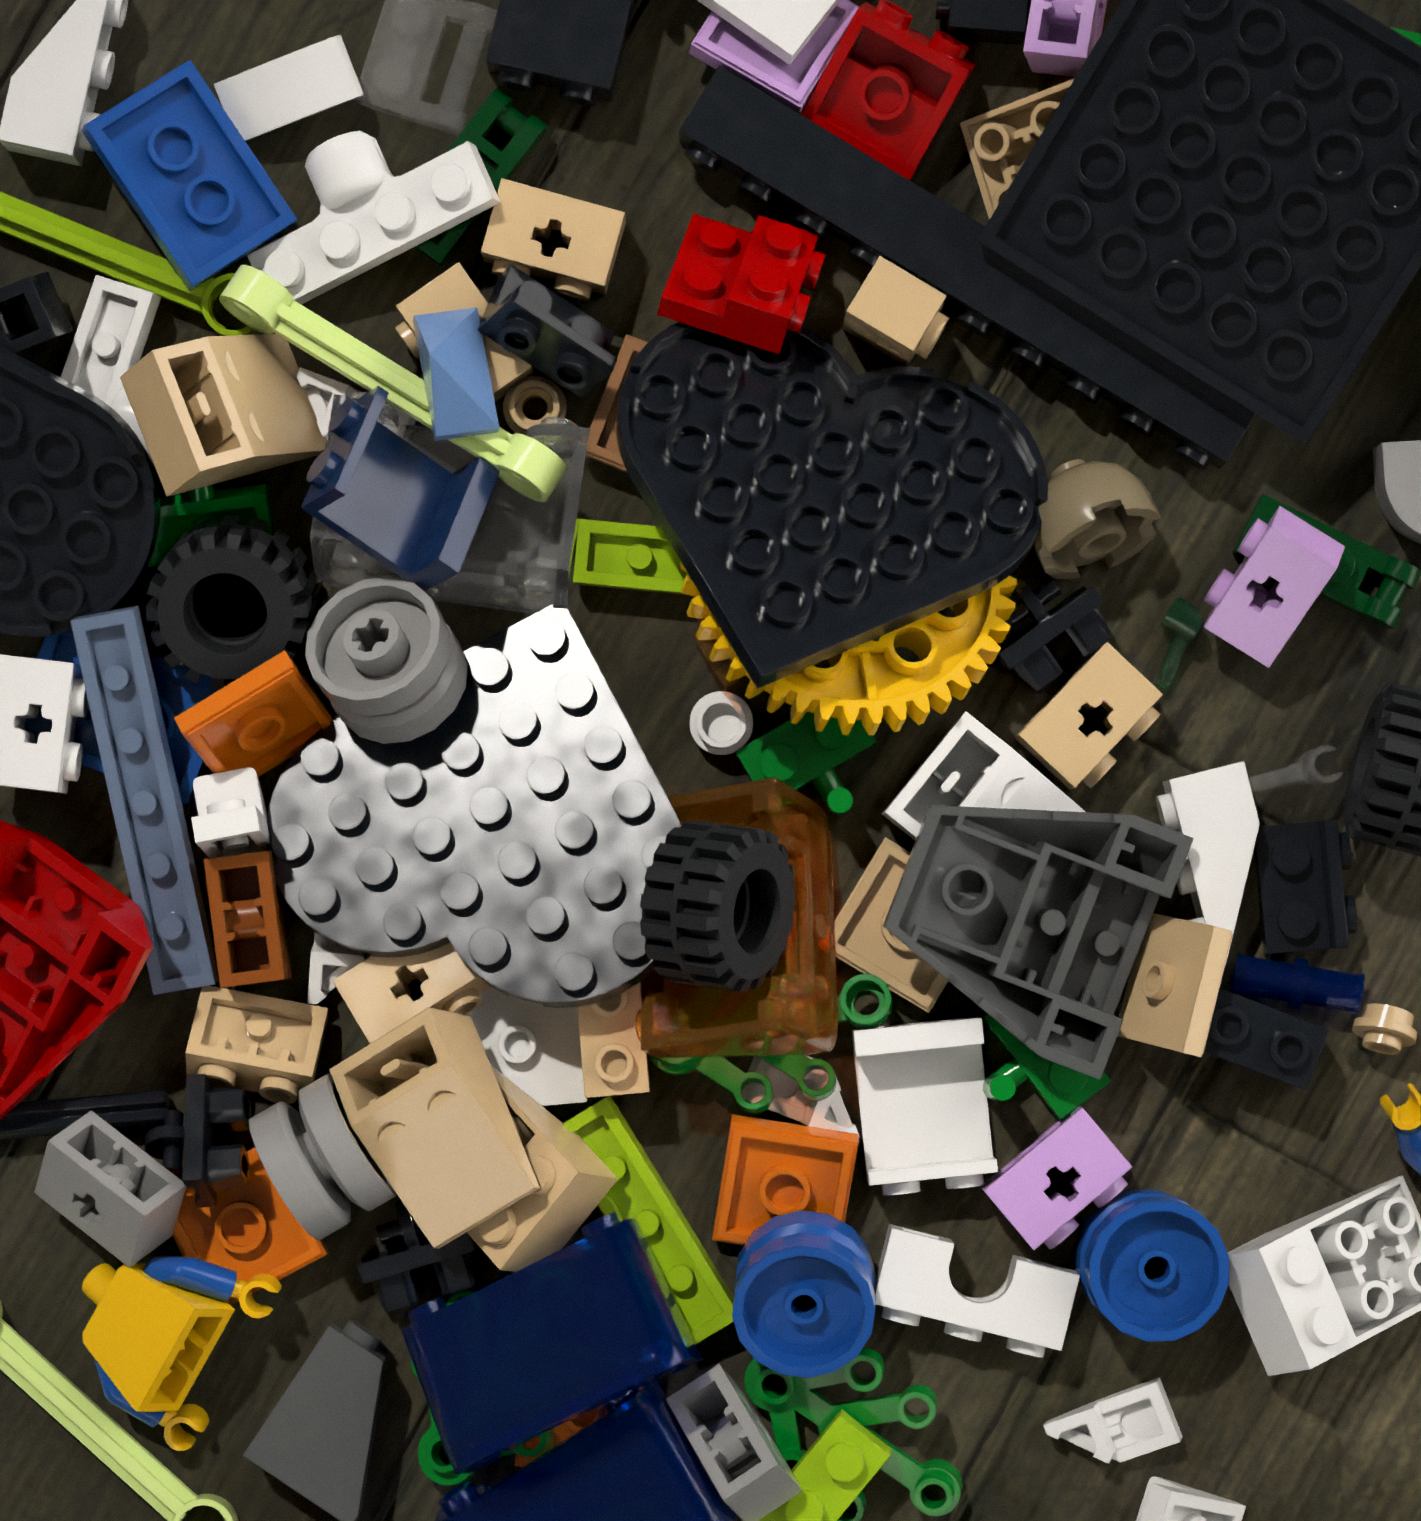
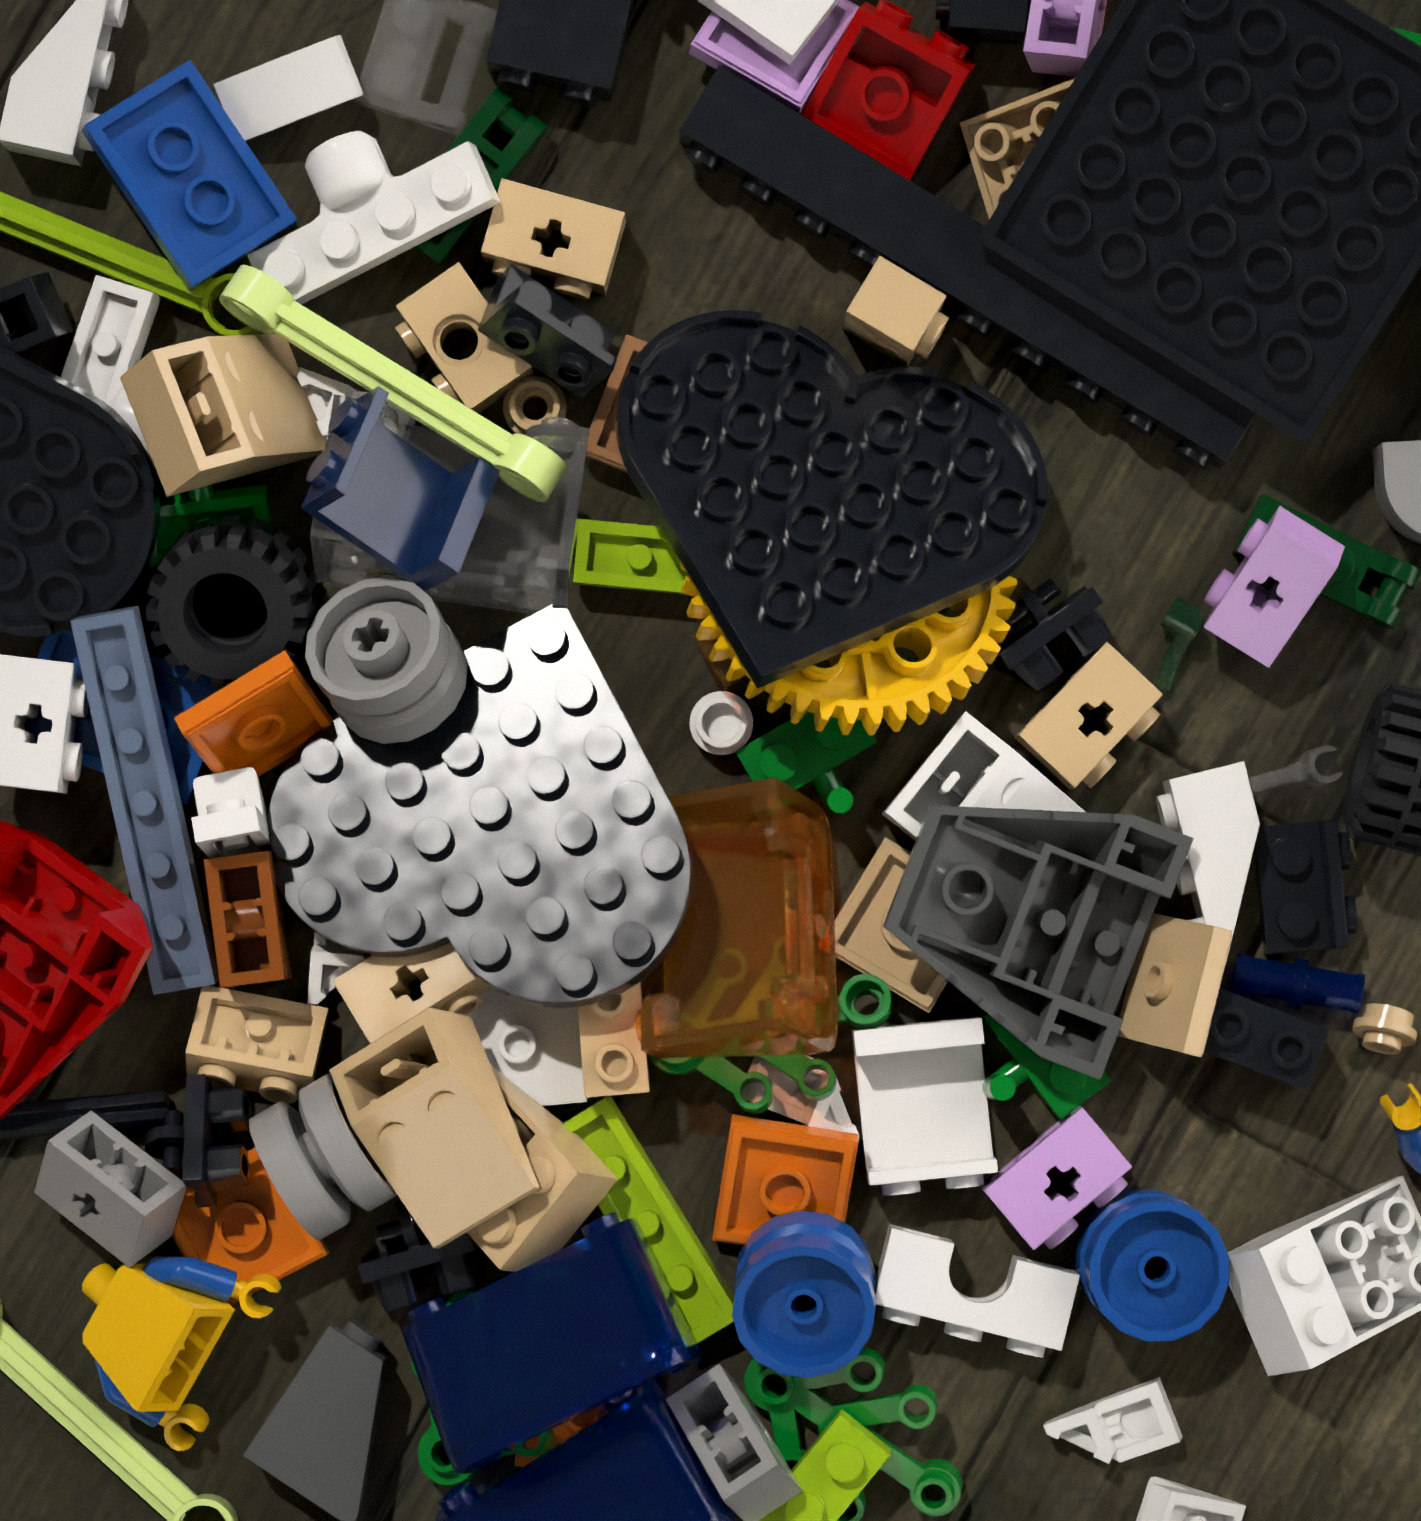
medium blue slope [413,307,499,441] -> none
black tyre [640,820,796,992] -> none
red plate [657,213,826,354] -> none
dark tan cylinder [1033,459,1161,579] -> none

